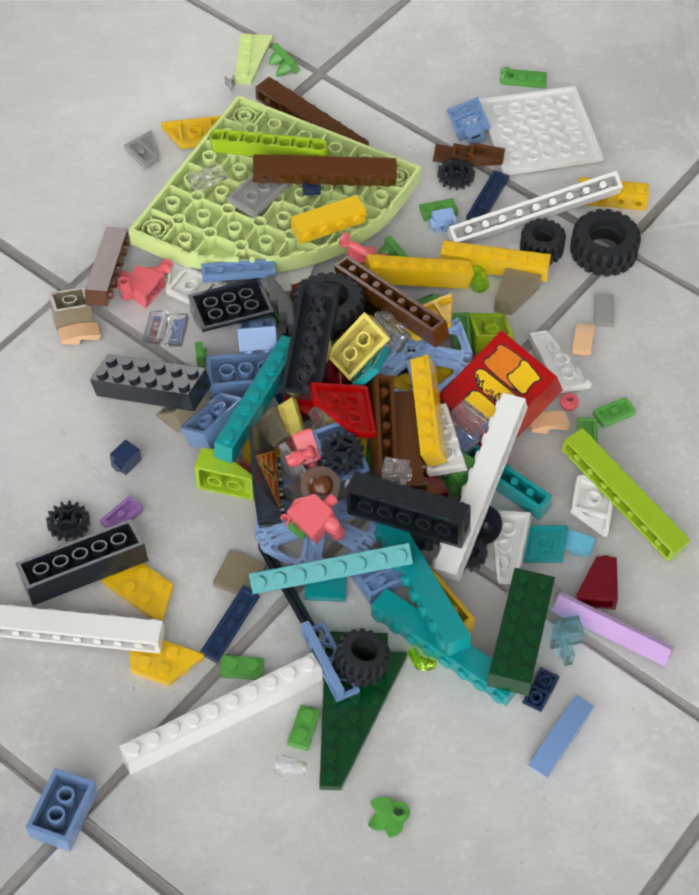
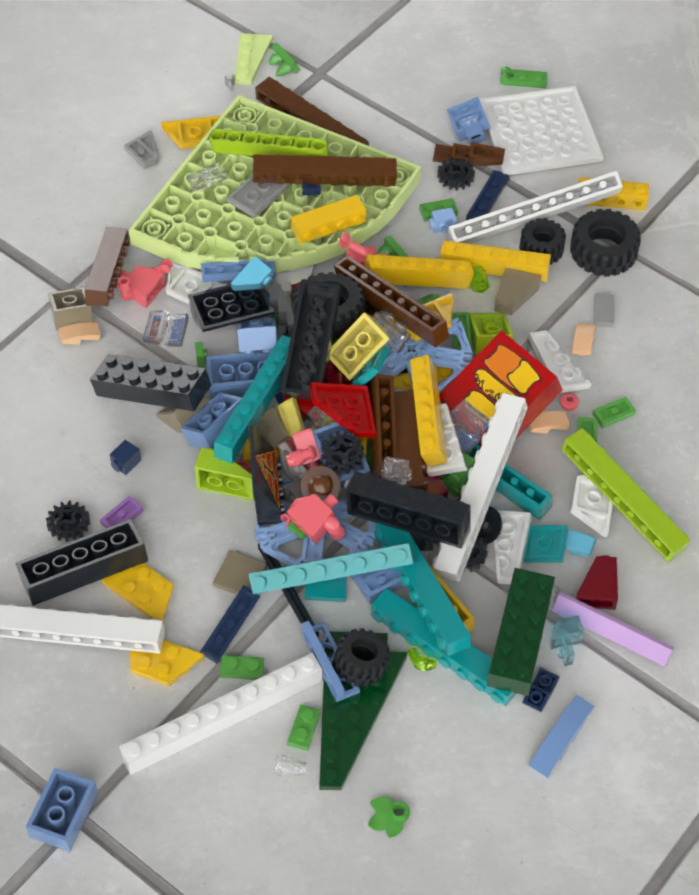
none -> medium azure slope [231,256,273,291]

